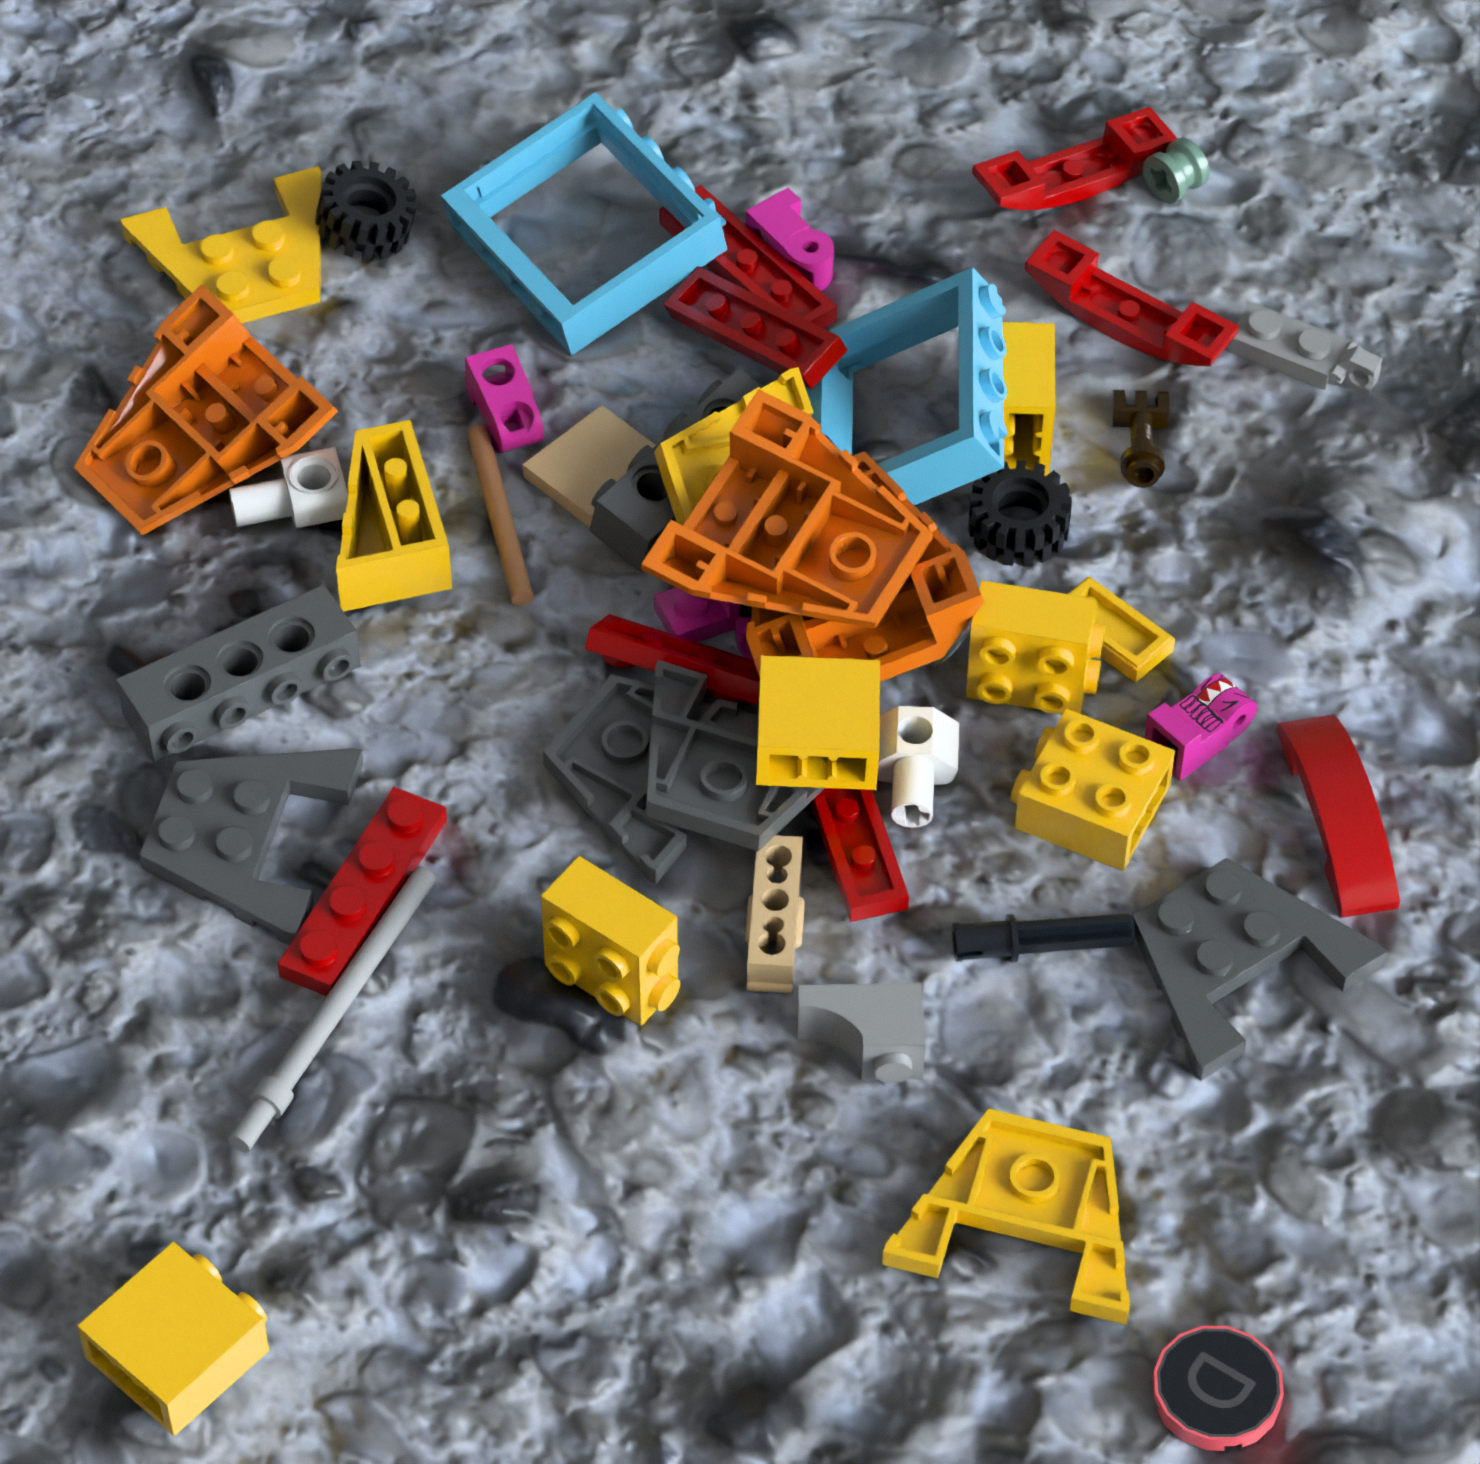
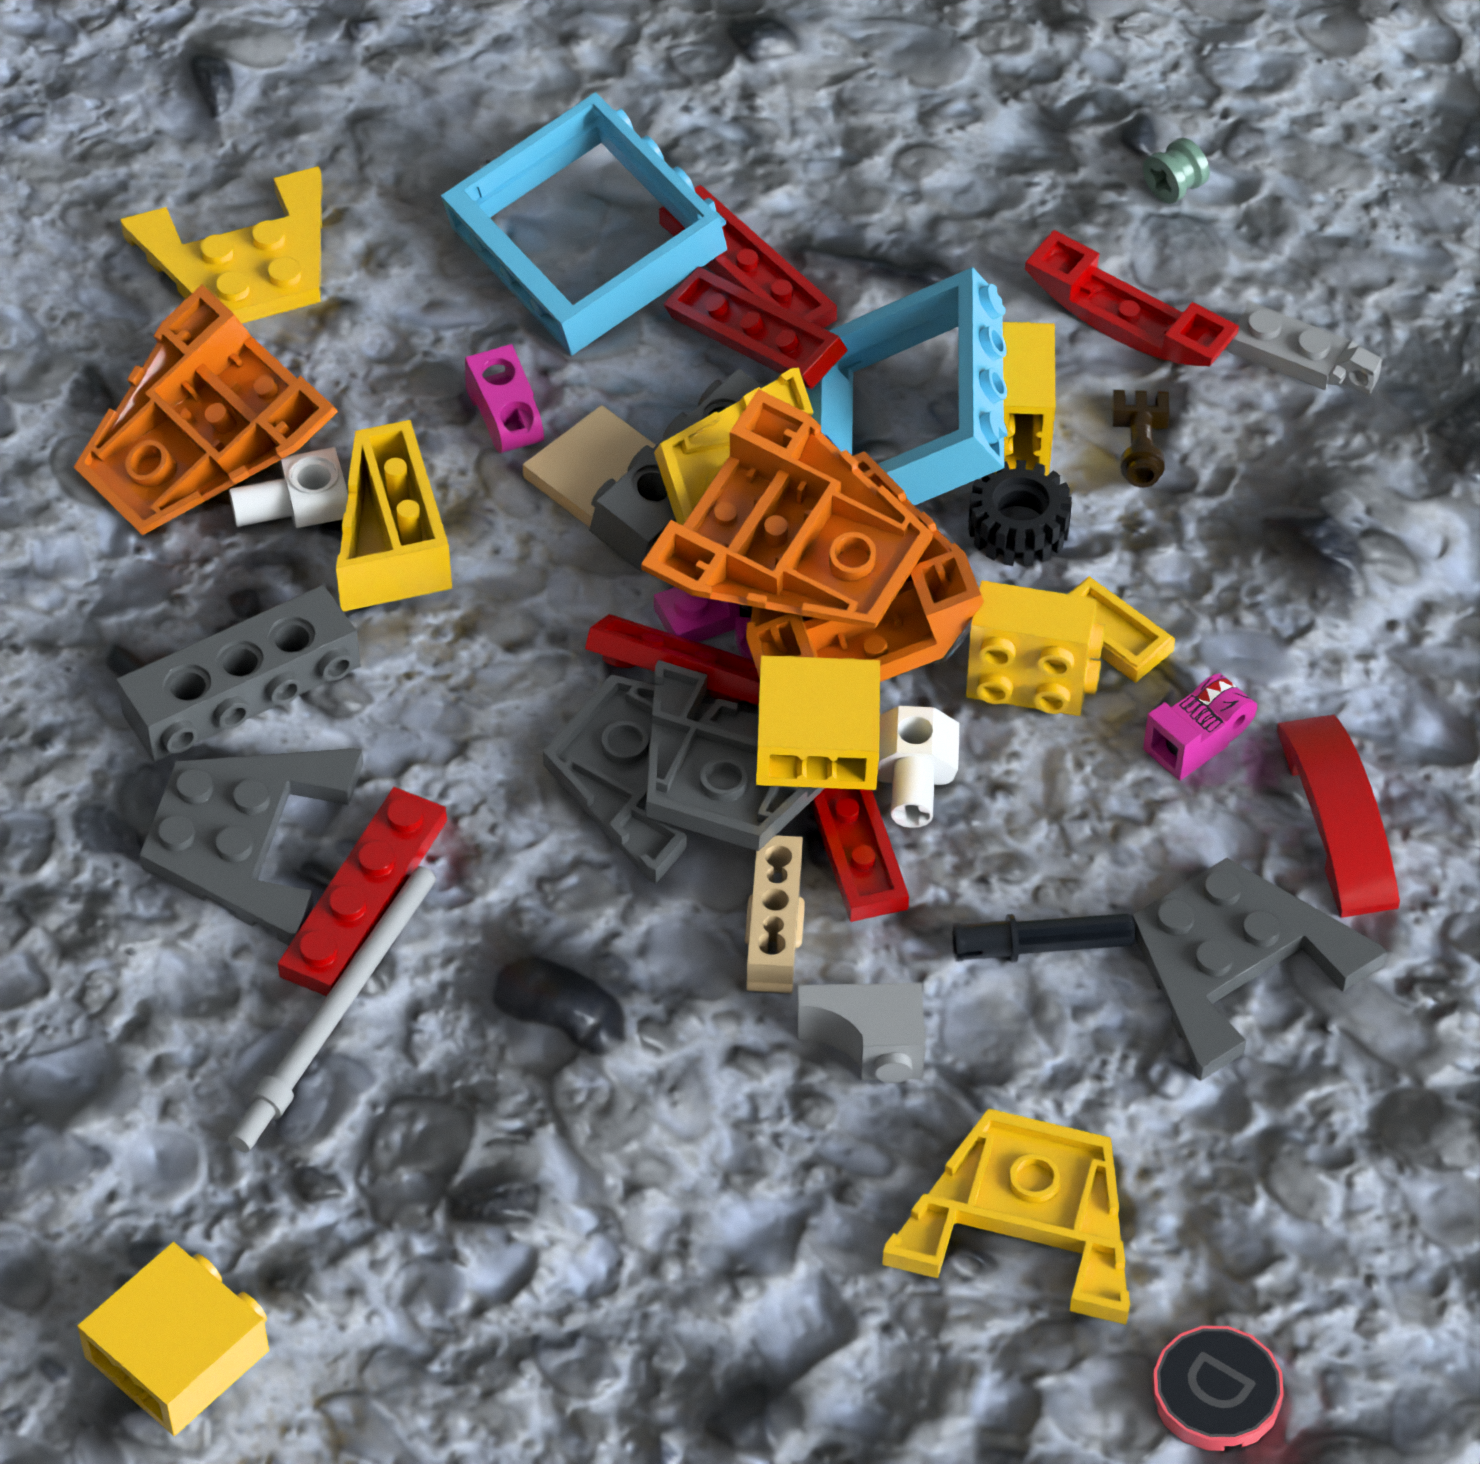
black tyre [315,161,417,261] -> none
medium nougat bar [467,424,534,606] -> none
yellow brick [541,856,680,1026] -> none
dark pink leg [745,187,834,291] -> none
red slope [972,107,1177,210] -> none
yellow brick [1010,708,1175,872] -> none

